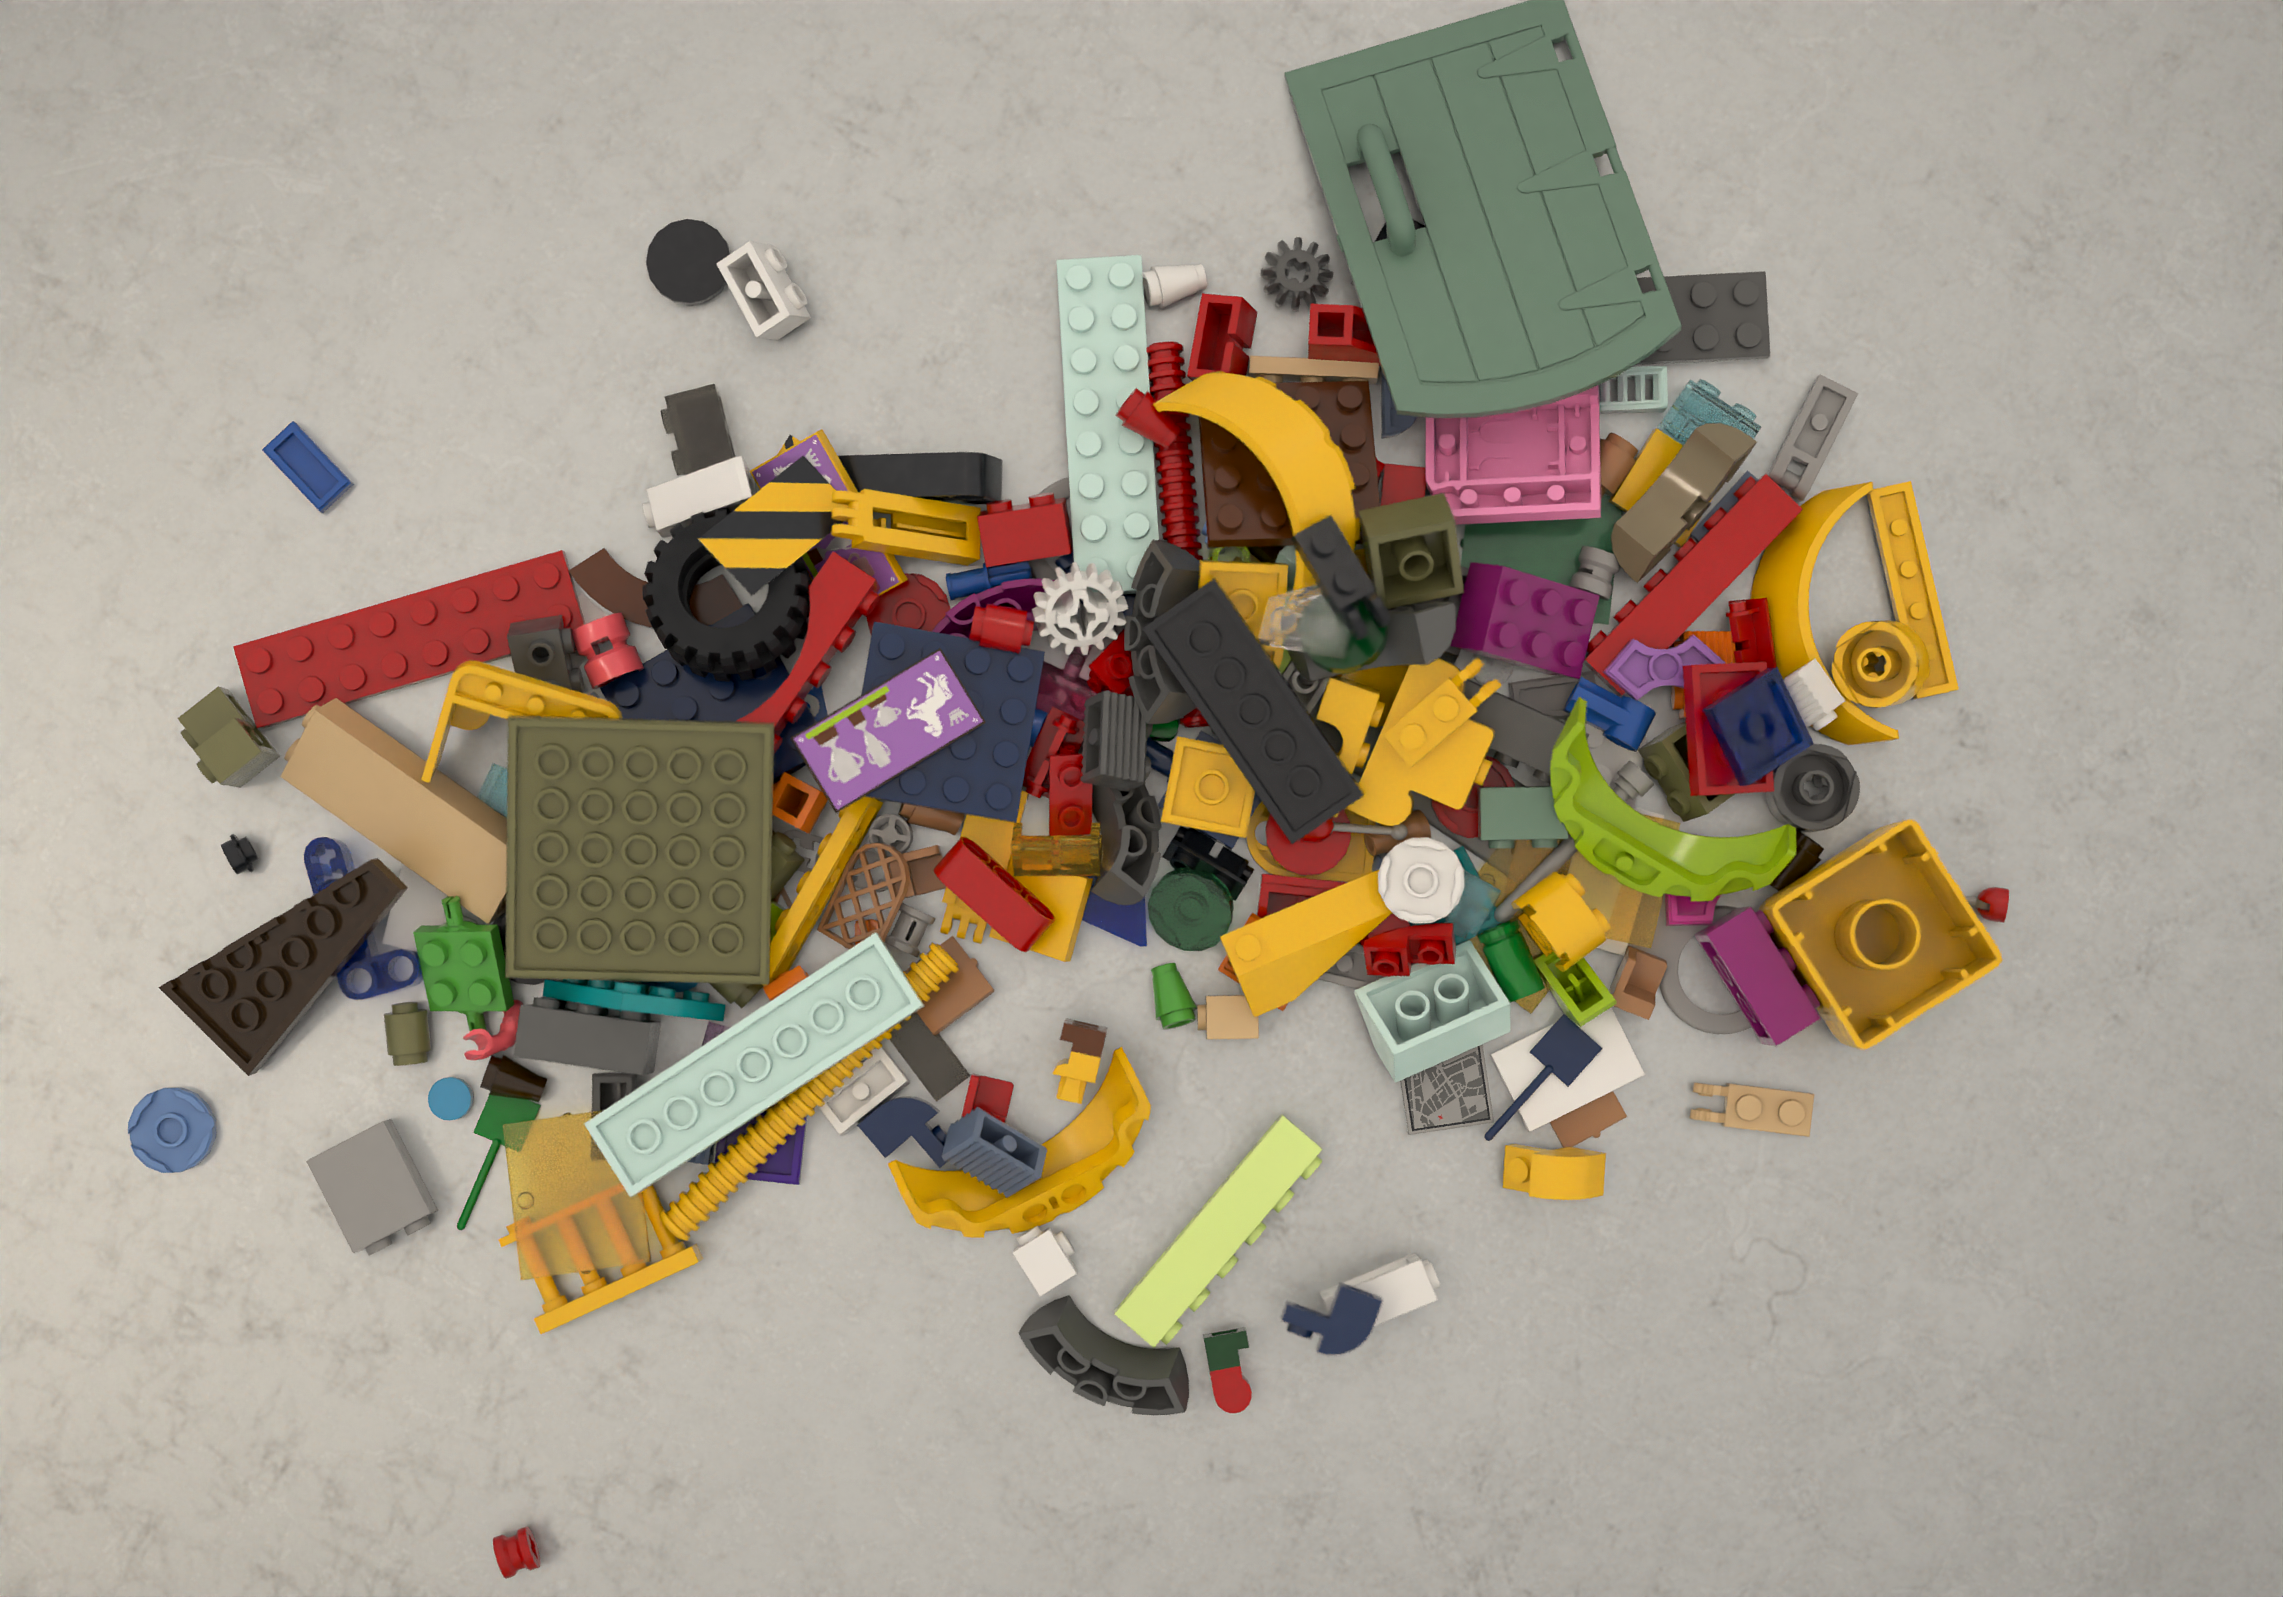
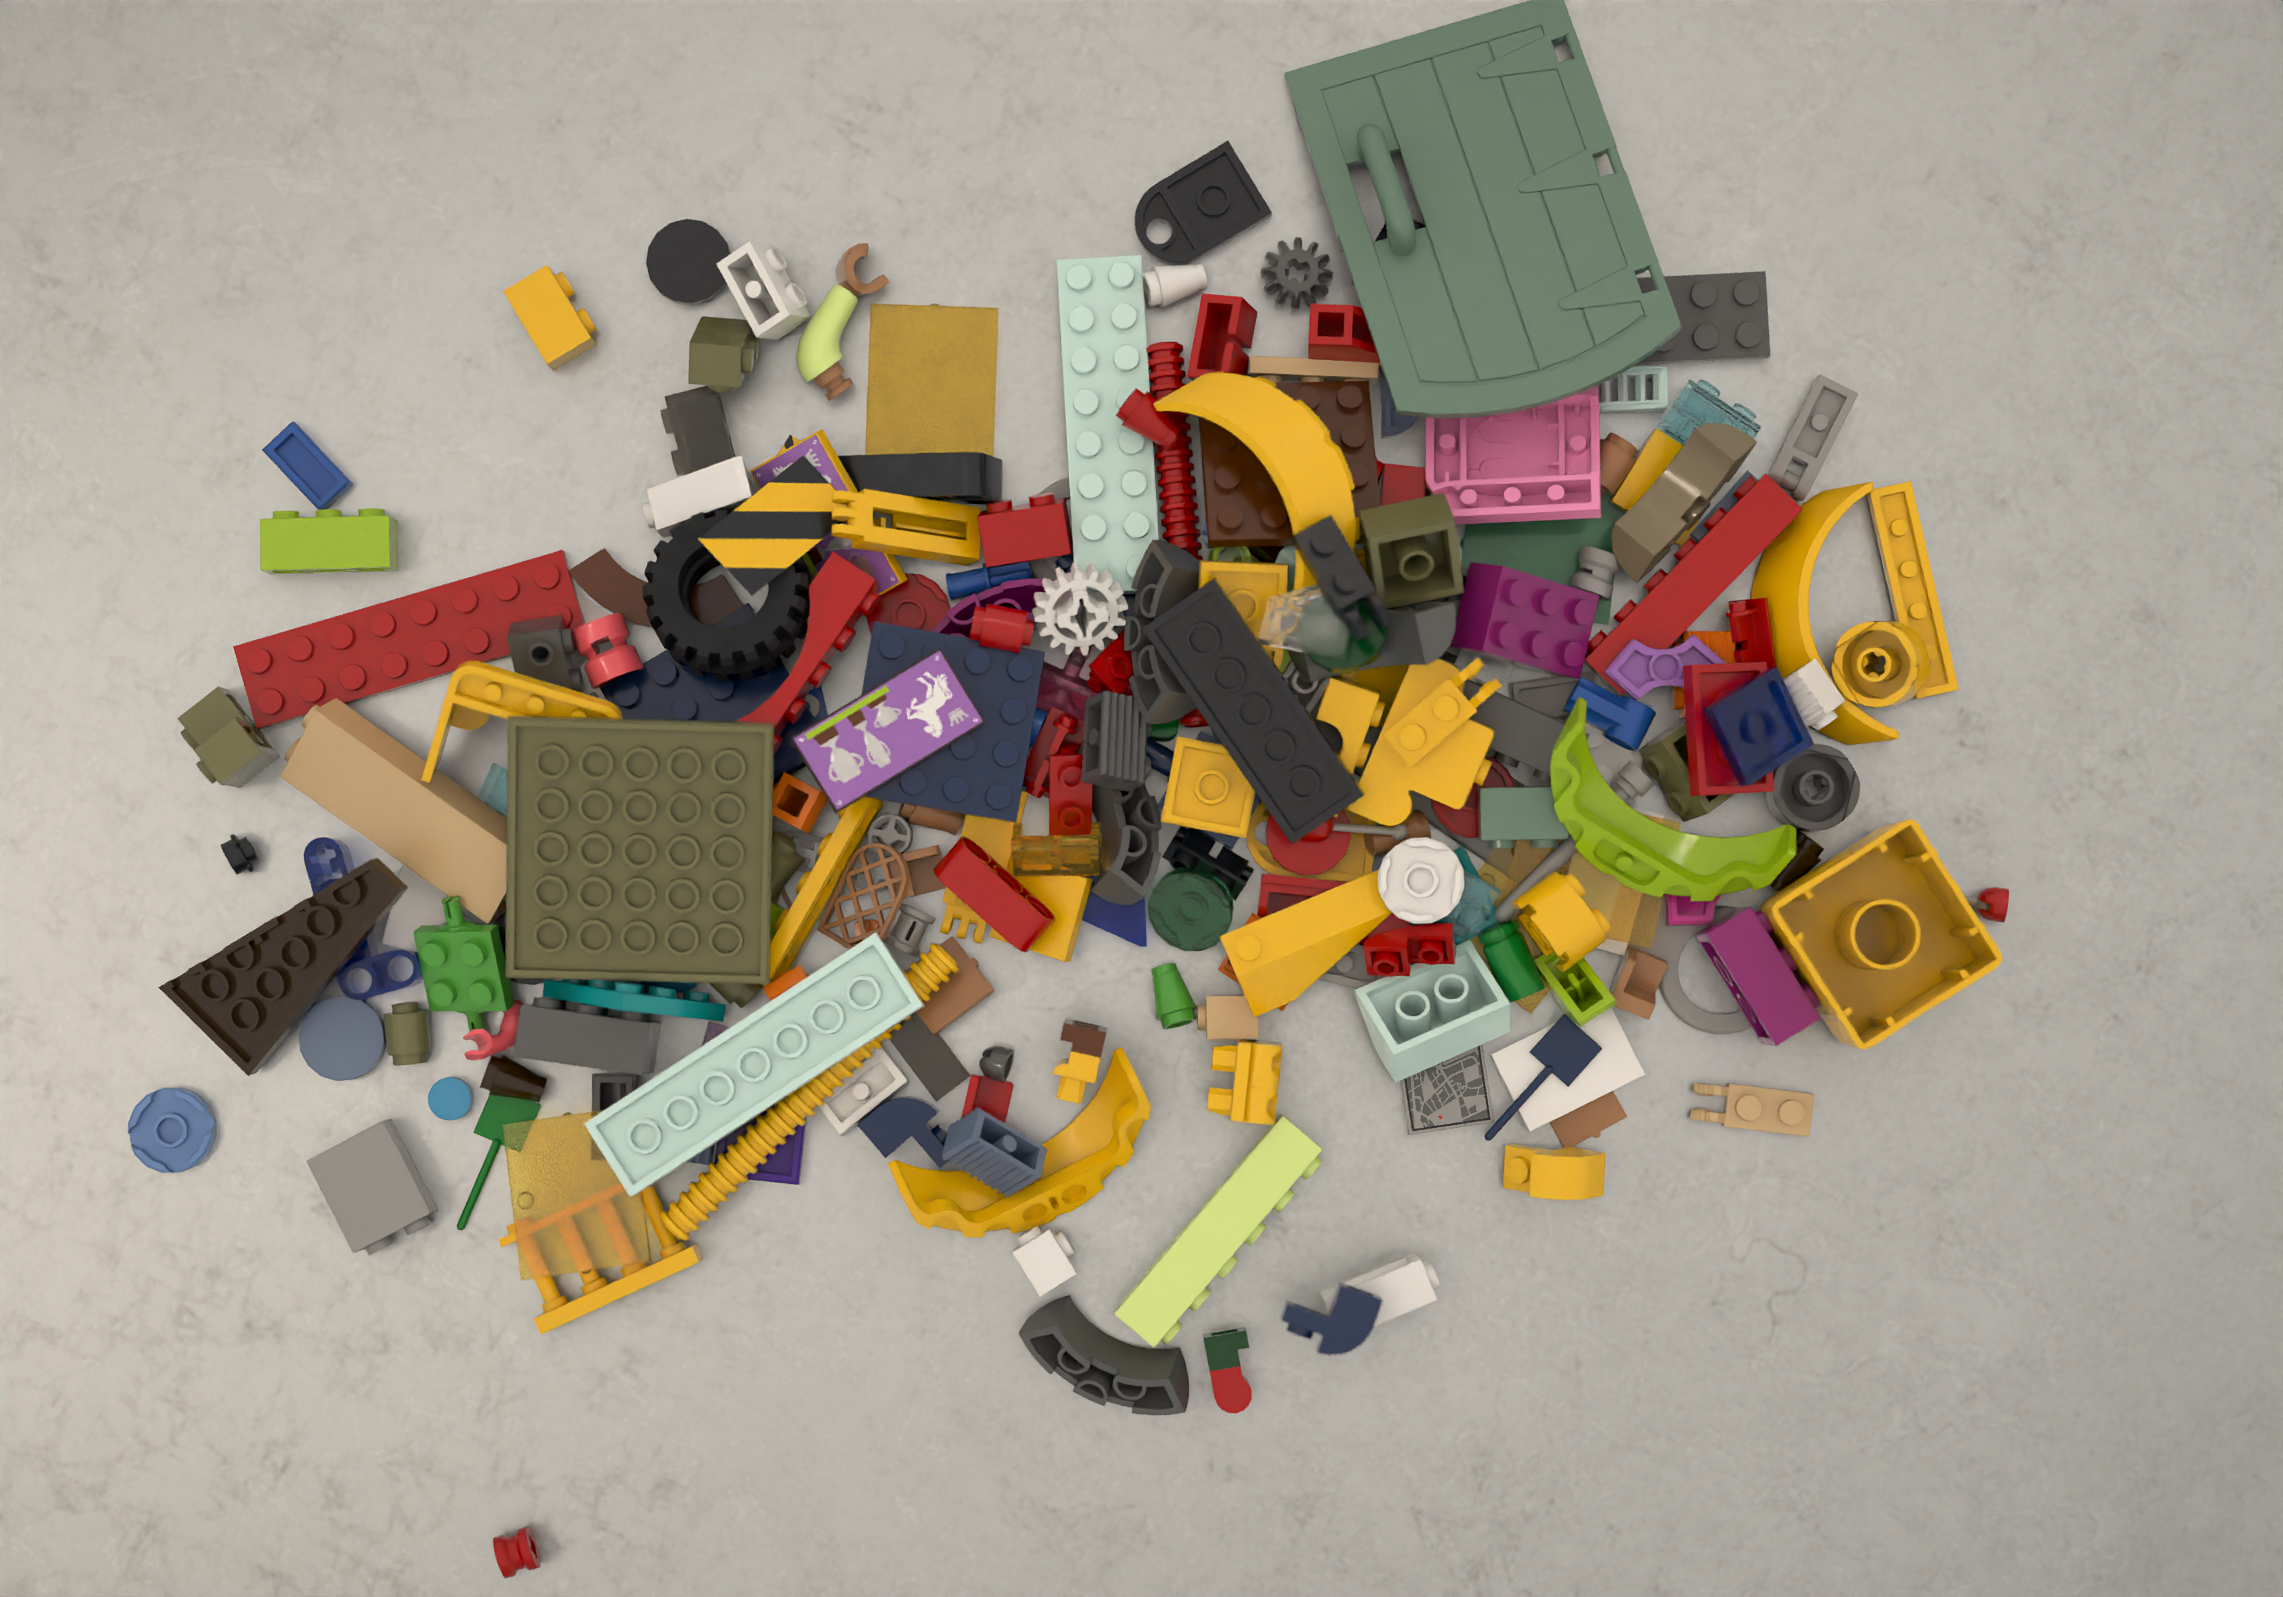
none -> lime brick [260,508,398,574]
none -> sand blue tile [298,995,386,1081]
none -> yellow brick [503,265,597,371]
none -> olive brick [688,316,759,392]
none -> yellowish green piece [796,243,889,401]
none -> clear yellow piece [865,303,999,456]
none -> dark grey hinge [979,1046,1014,1083]
none -> black tile [1135,141,1272,266]
none -> yellow hips [1207,1039,1283,1125]

